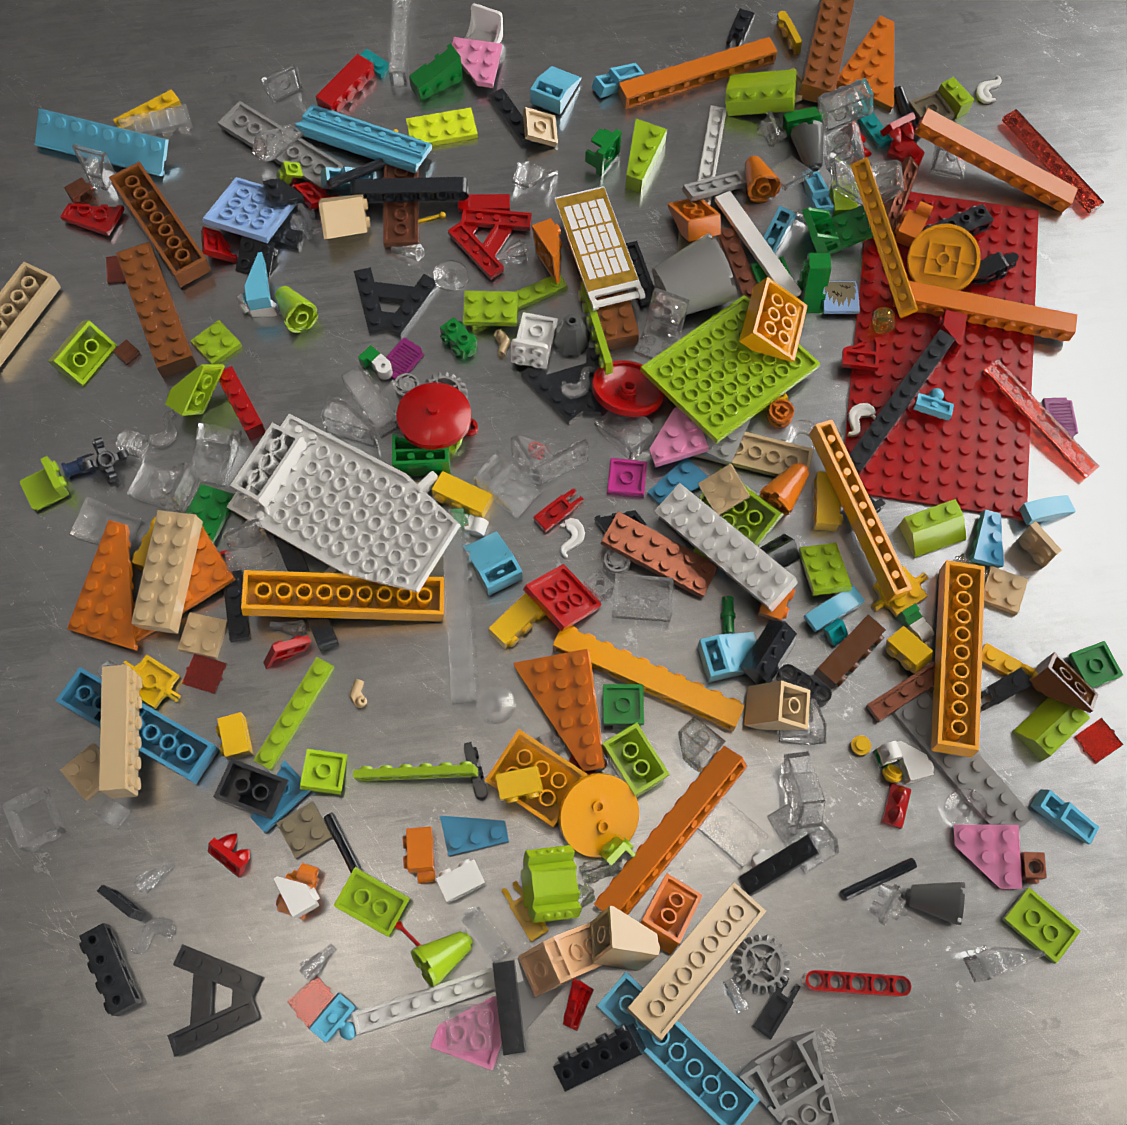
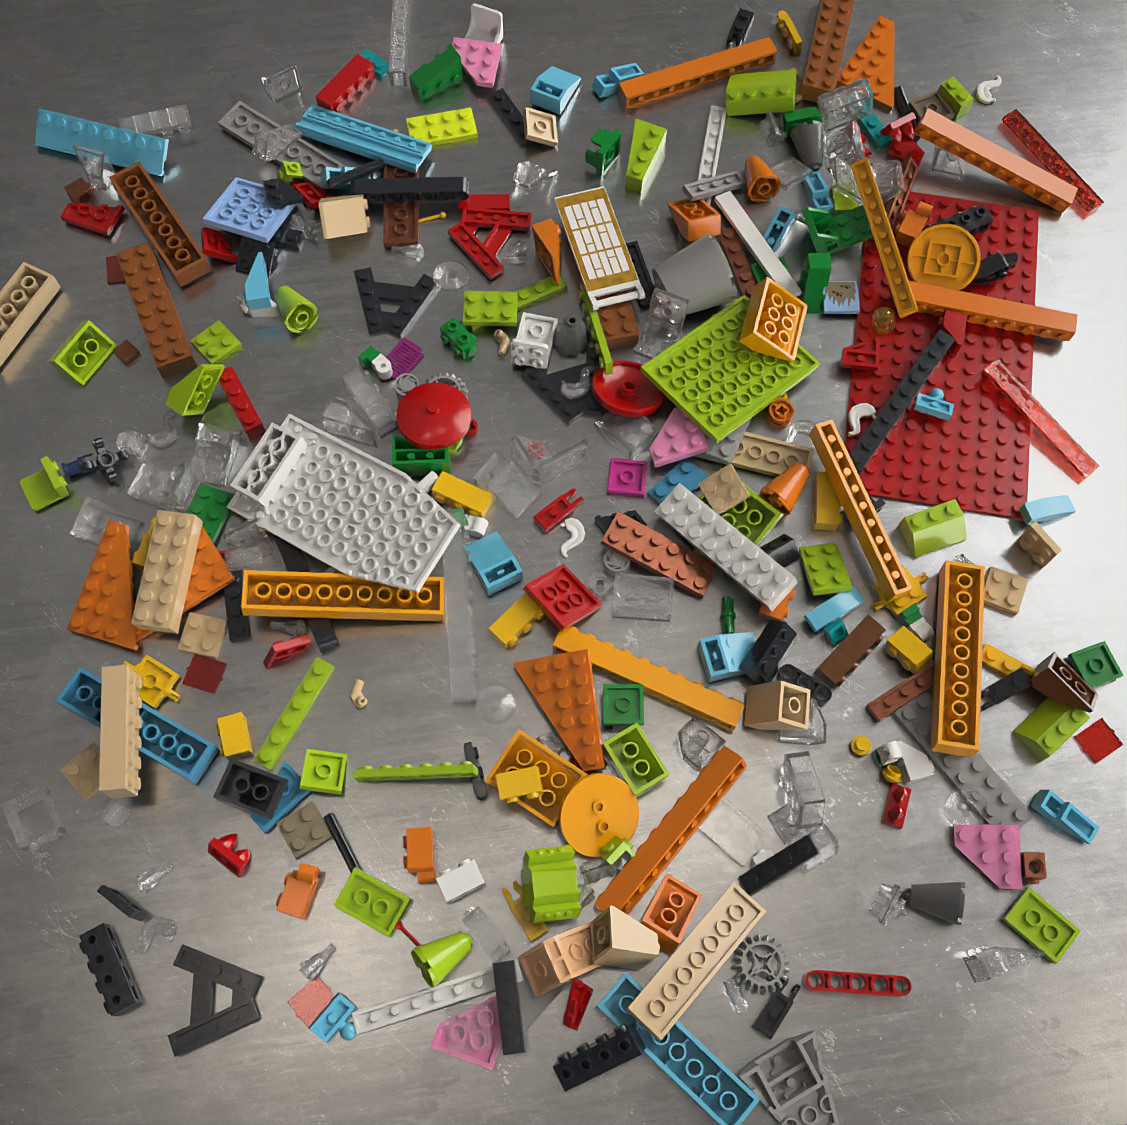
yellow plate [113,89,181,130] -> none
white slope [274,876,320,919] -> none
dark azure wing [440,815,509,857] -> none
black axle [840,858,917,901] -> none
dark azure wing [969,510,1004,568] -> none
magenta window [1042,397,1079,438] -> none

